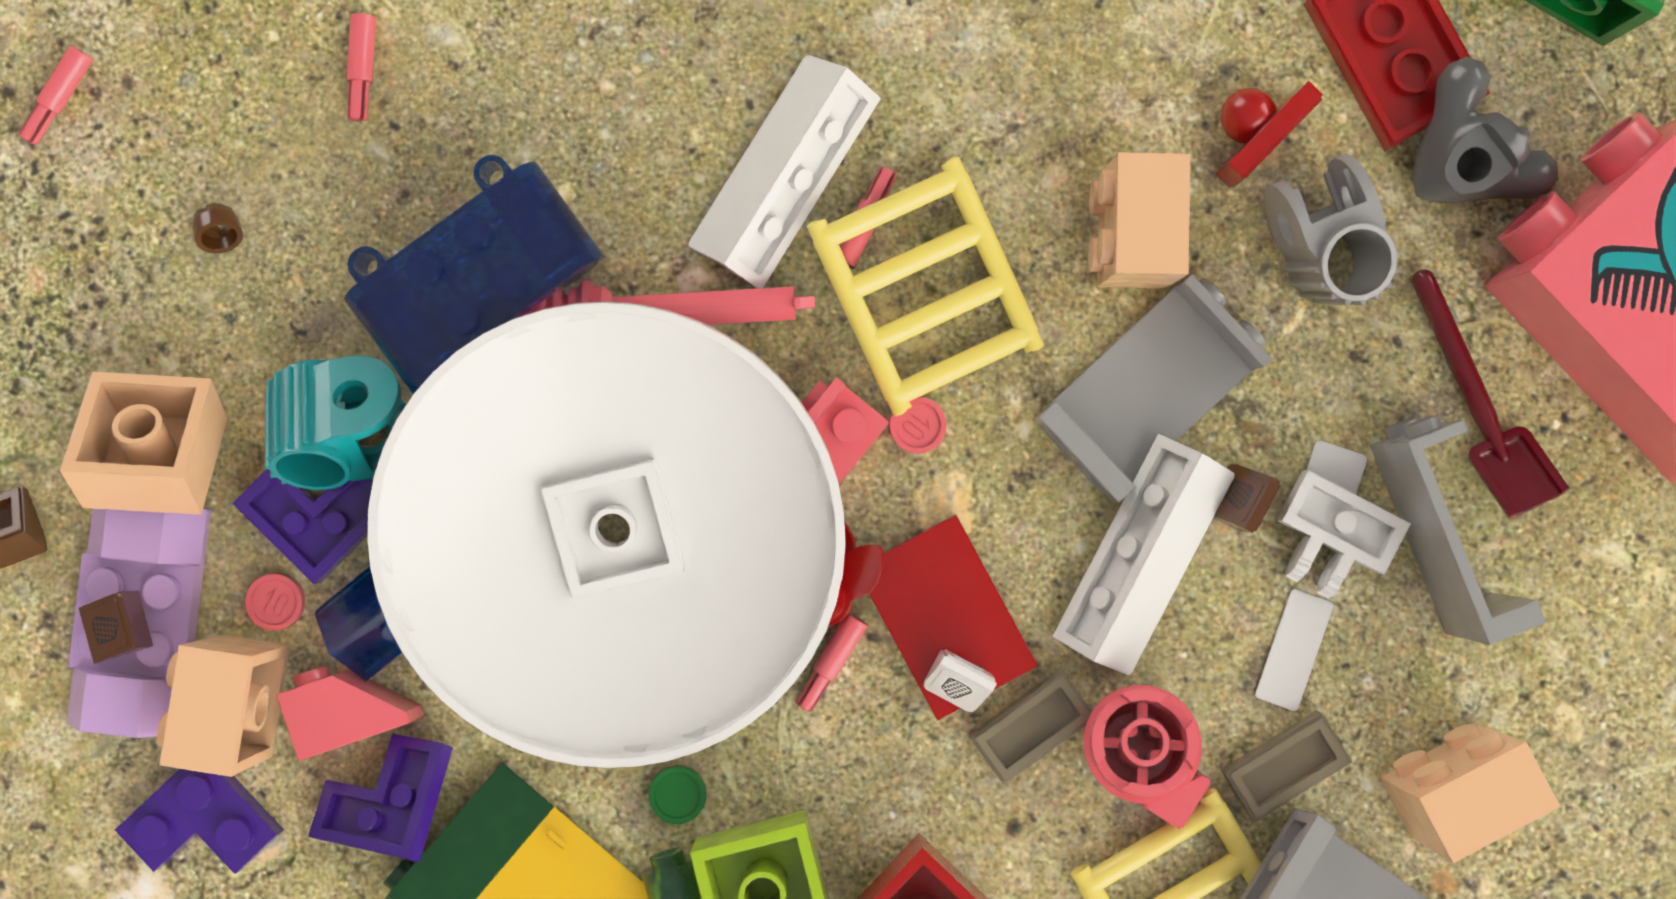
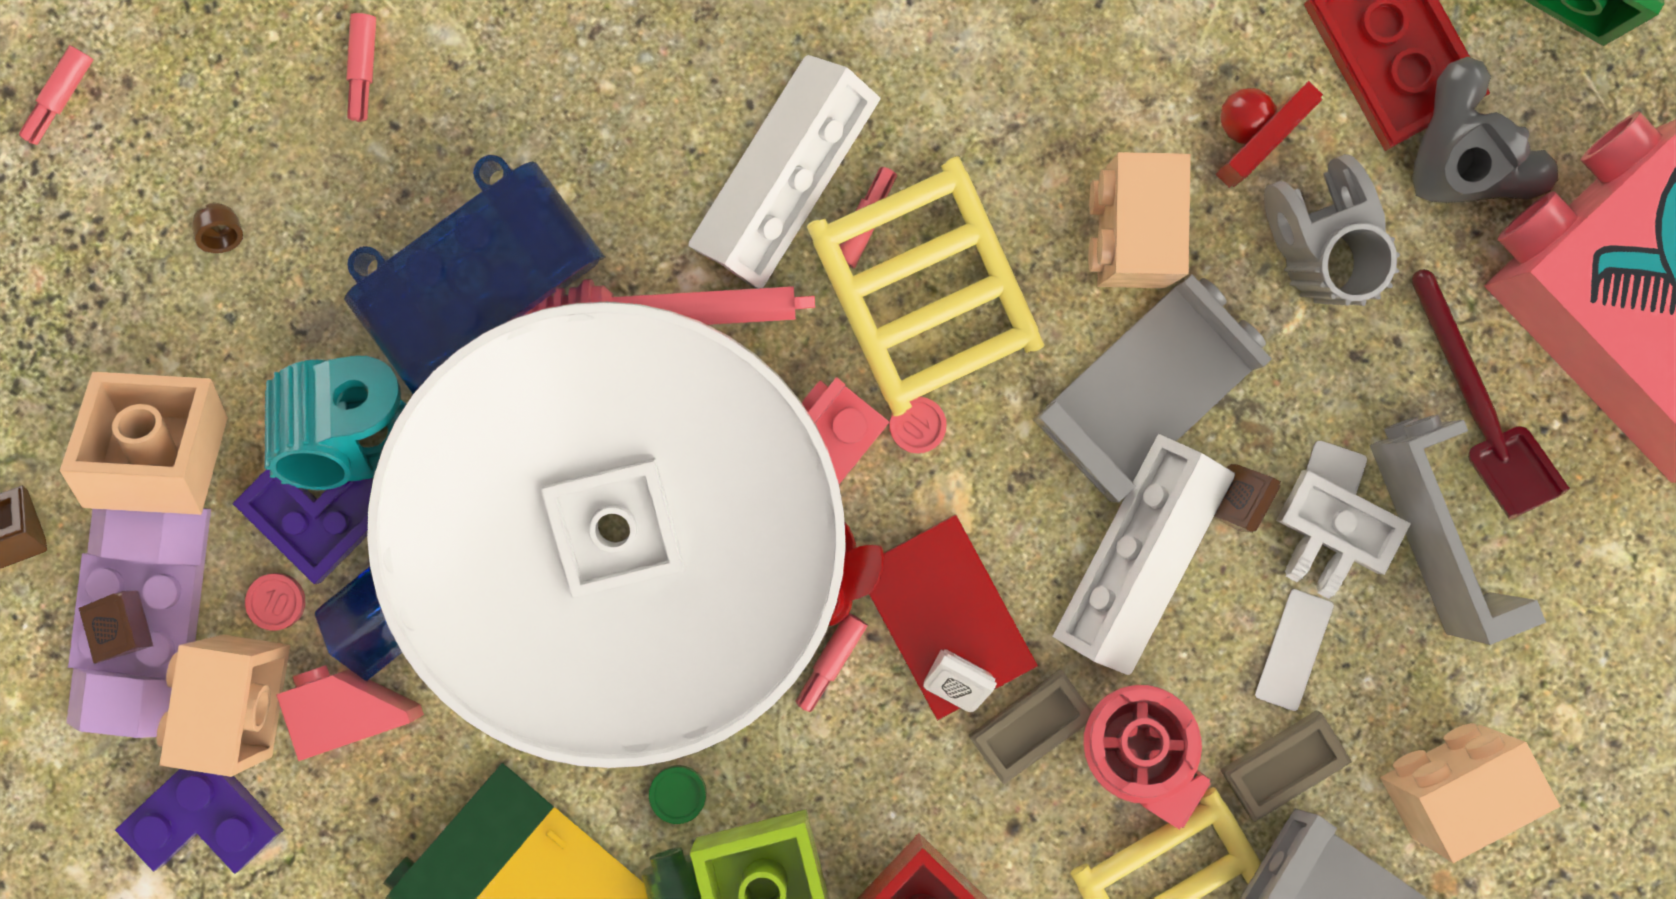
dark purple plate [308,733,453,862] -> none

